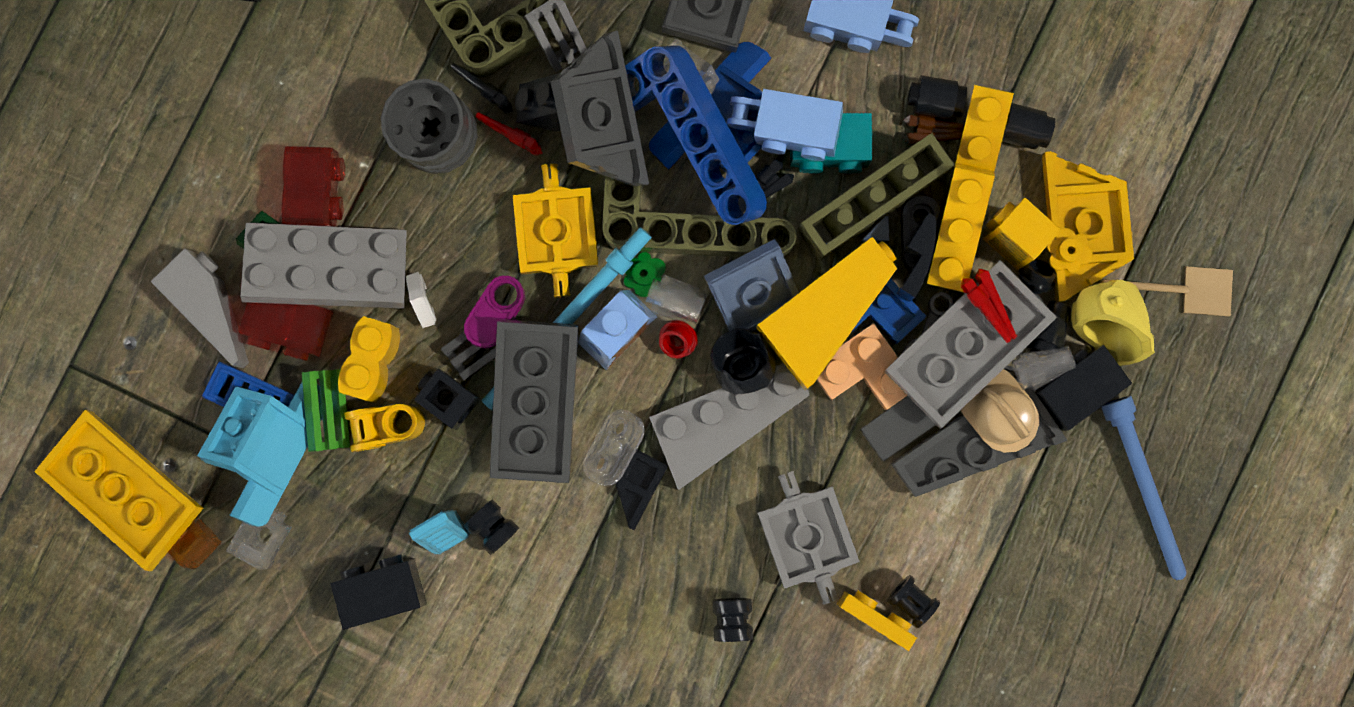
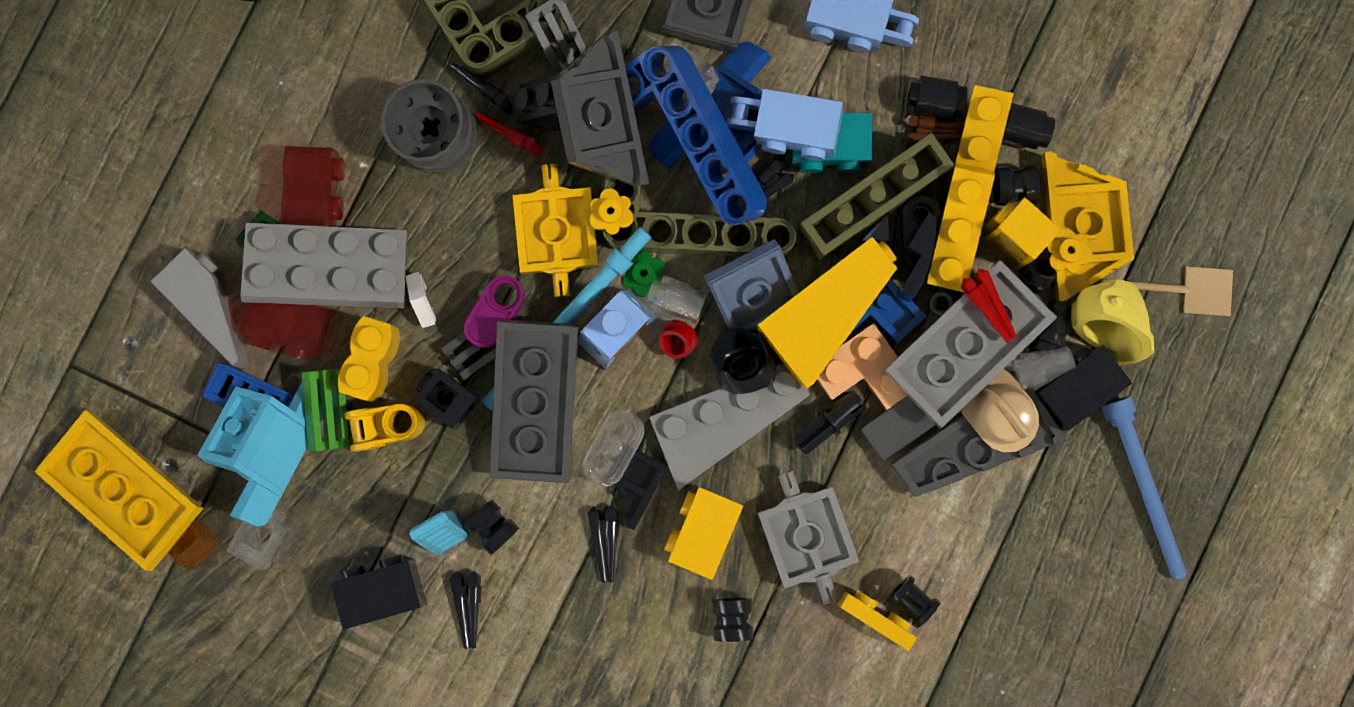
none -> black piece [450,571,482,649]
none -> black piece [588,505,619,583]
none -> yellow plant [590,188,633,235]
none -> yellow brick [664,487,743,580]
none -> black axle [793,389,867,454]
none -> black wheel [993,165,1040,206]

